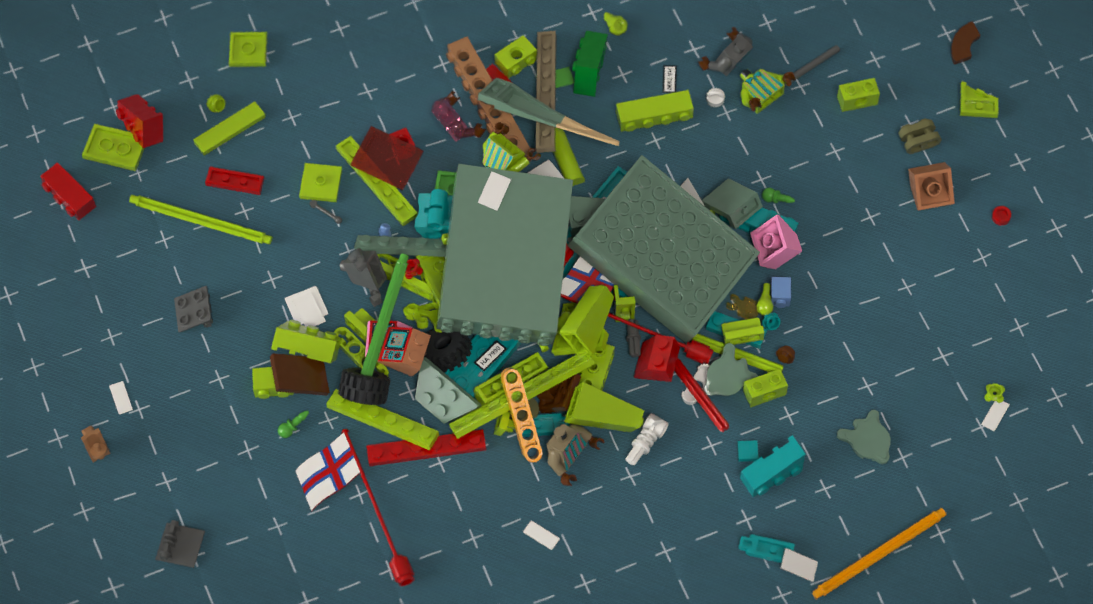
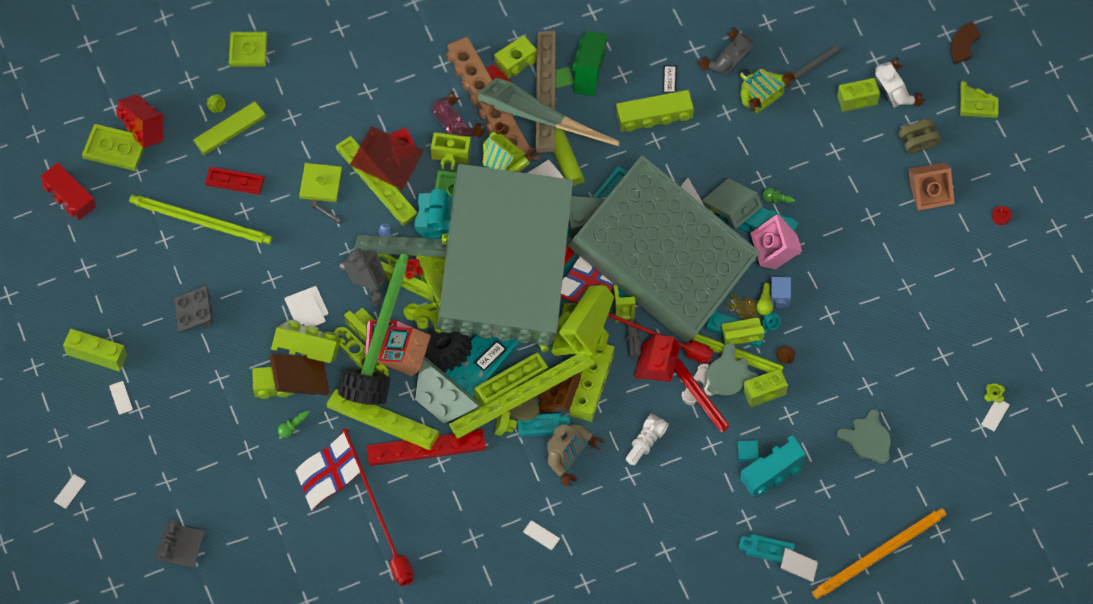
medium nougat hips [81,426,111,463] -> none
white sticker [478,171,511,211] -> none
light orange beam [501,367,542,462] -> none
lime slope [564,382,644,433] -> none
lime animal [604,12,628,36] -> none
white tile [706,88,725,107] -> none
none -> white sticker [54,474,86,509]
none -> lime brick [63,329,127,372]
none -> lime brick [431,132,471,170]
none -> white torso [875,57,926,108]

